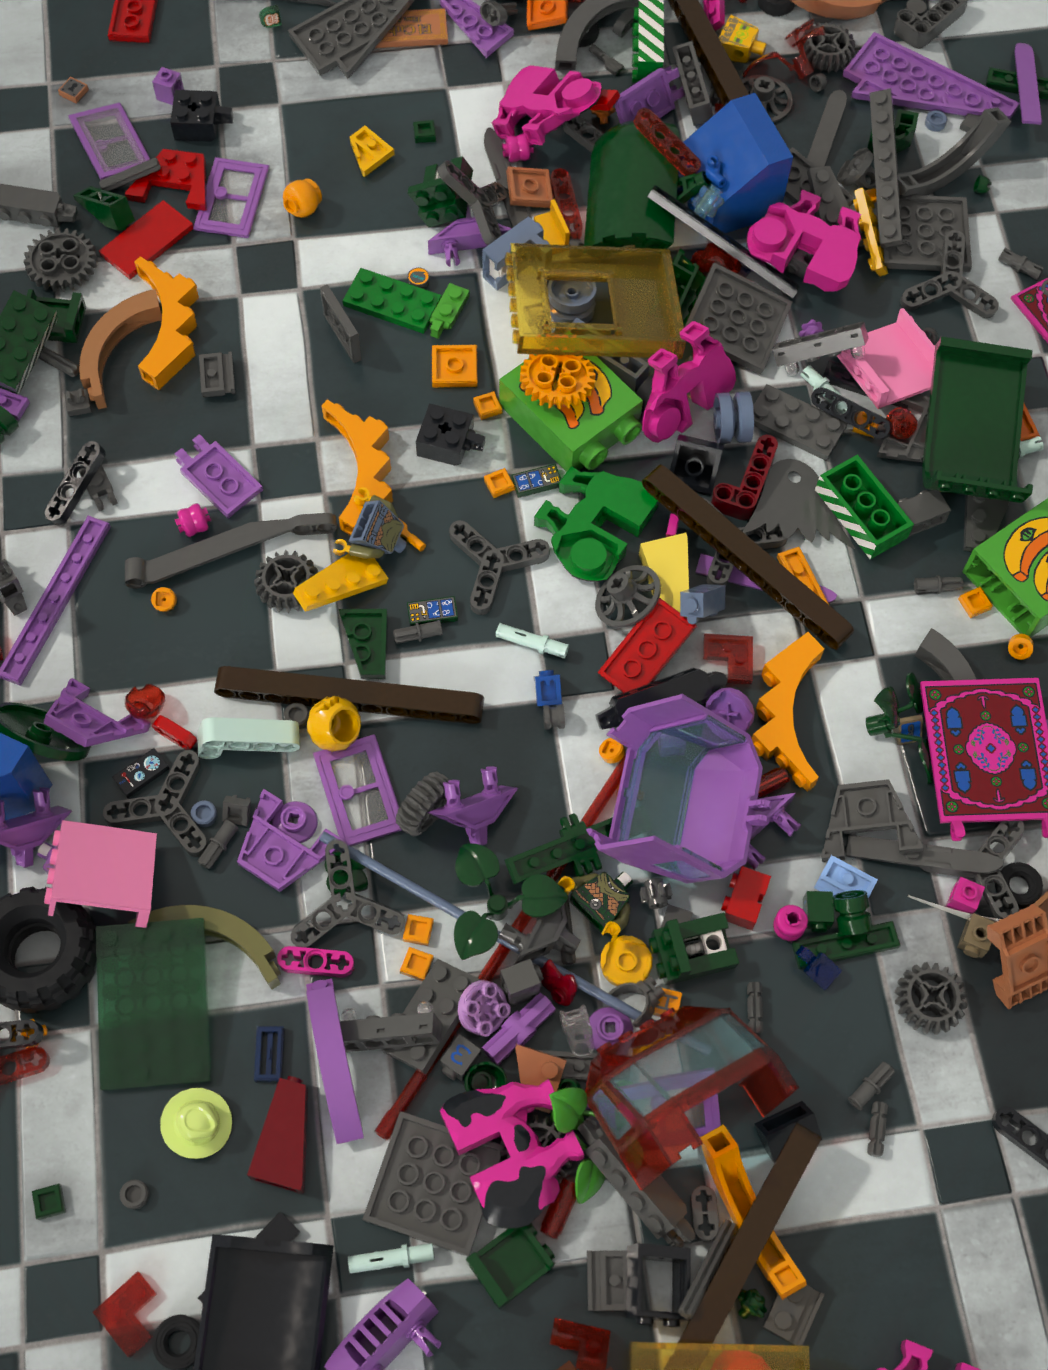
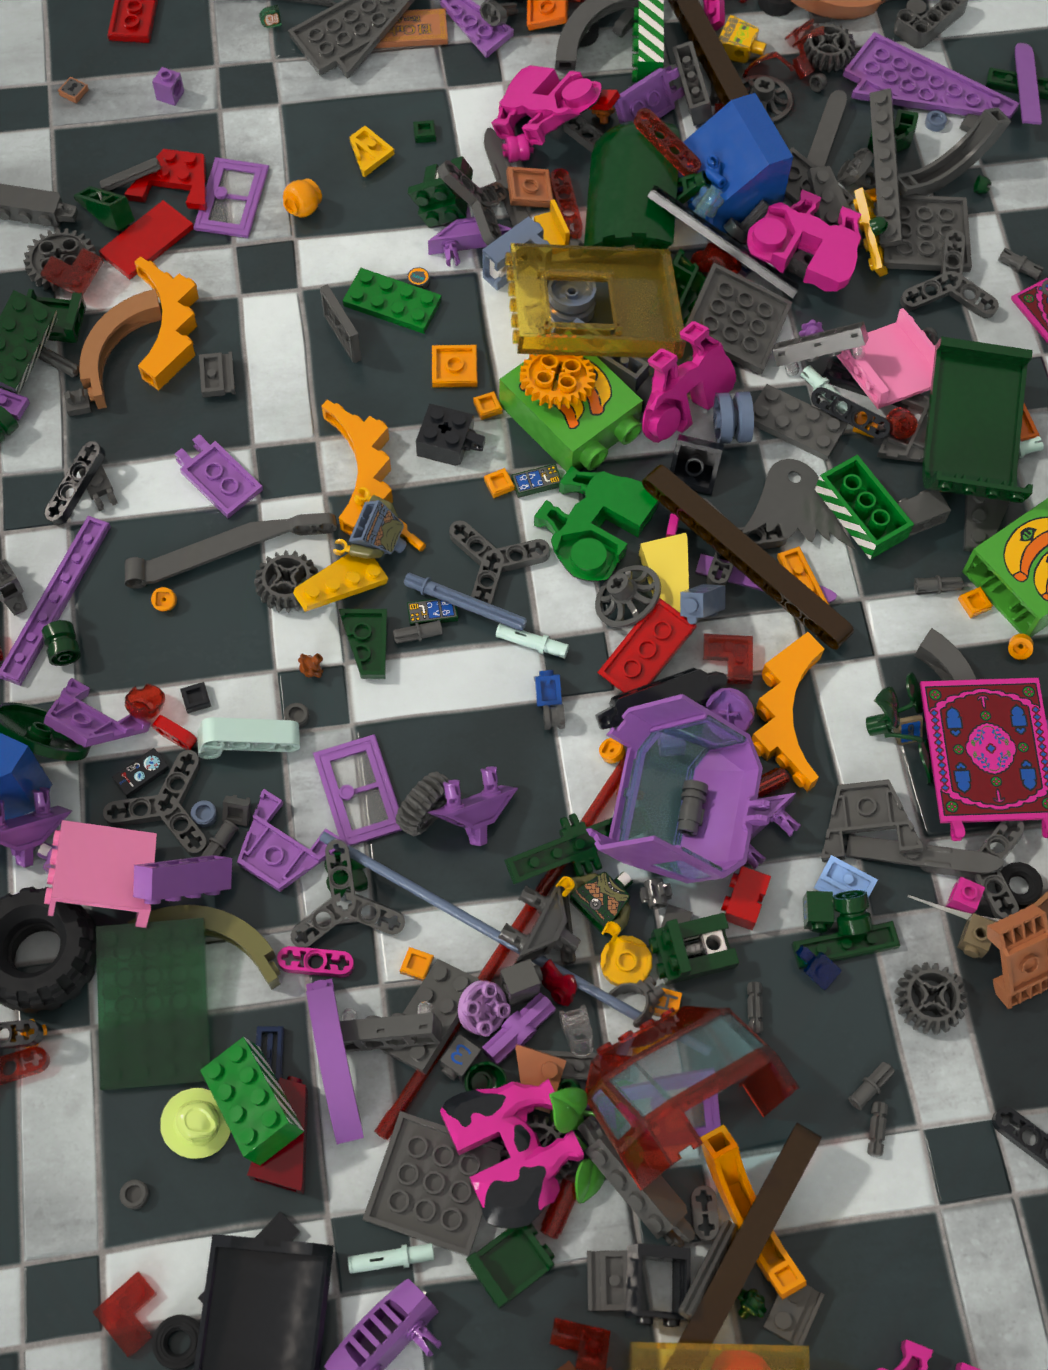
dark green tile [32,1183,66,1220] -> none
clear door [68,103,150,180] -> none
black hinge [170,90,234,142] -> none
dark pink piece [175,503,211,537] -> none
dark brown beam [214,666,484,724] -> none
medium lavender piece [272,801,318,843] -> none
yellow piece [307,696,361,752] -> none
light orange tile [403,914,434,946] -> none
bright green hinge [430,283,470,339] -> none
dark green plant [454,843,568,960] -> none
medium lavender piece [586,1007,633,1054] -> none
dark grey piece [589,44,624,75] -> none
dark red beam [711,434,778,520] -> none
black brick [755,1101,822,1163] -> none
dark pink piece [773,905,808,941] -> none
none -> clear red plate [40,248,103,295]
none -> dark green wheel [41,620,81,666]
none -> medium lavender brick [133,855,232,904]
none -> black tile [180,682,212,714]
none -> green brick [200,1036,304,1166]
none -> dark orange plant [298,653,323,678]
none -> sand blue axle [404,573,527,631]
none -> dark grey axle [677,780,708,836]
none -> dark grey piece [723,199,770,243]
none -> dark green hinge [869,216,888,236]

